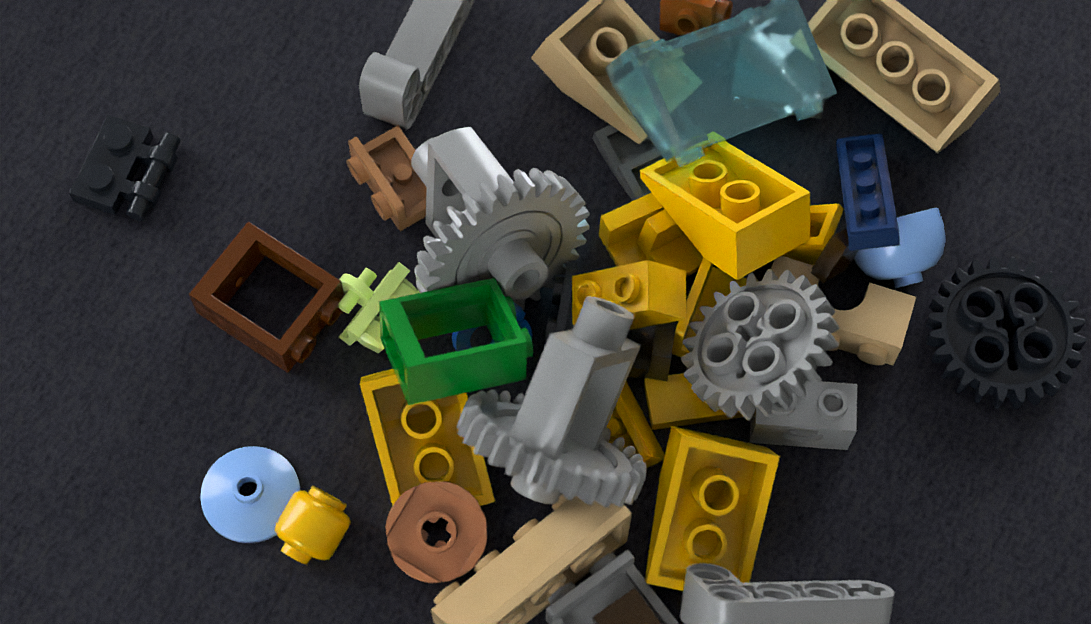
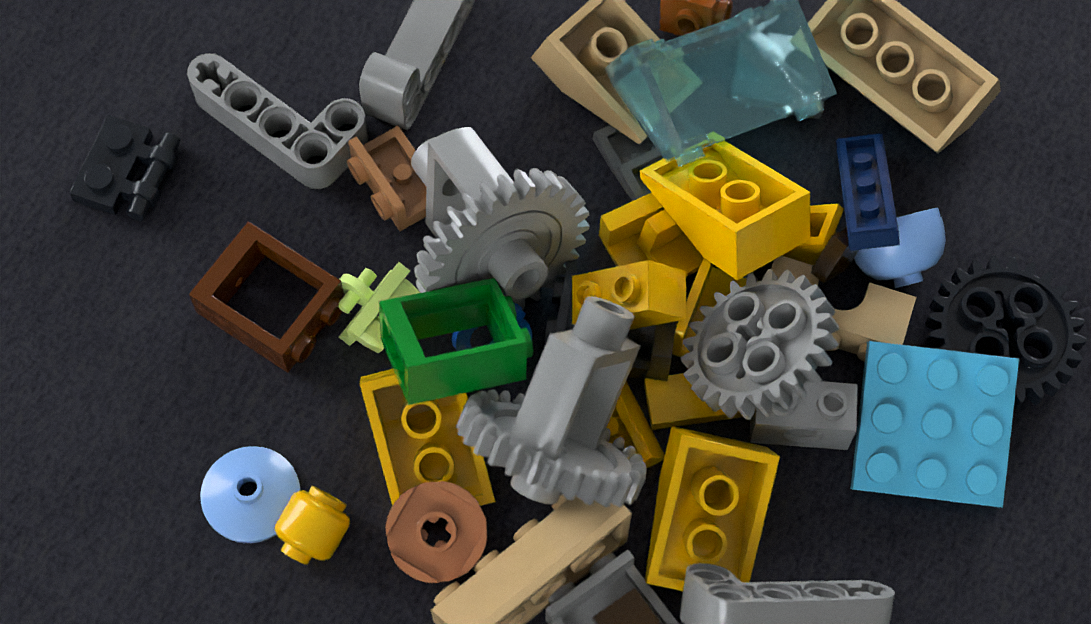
none -> light grey beam [187,53,369,189]
none -> medium azure plate [850,341,1019,508]

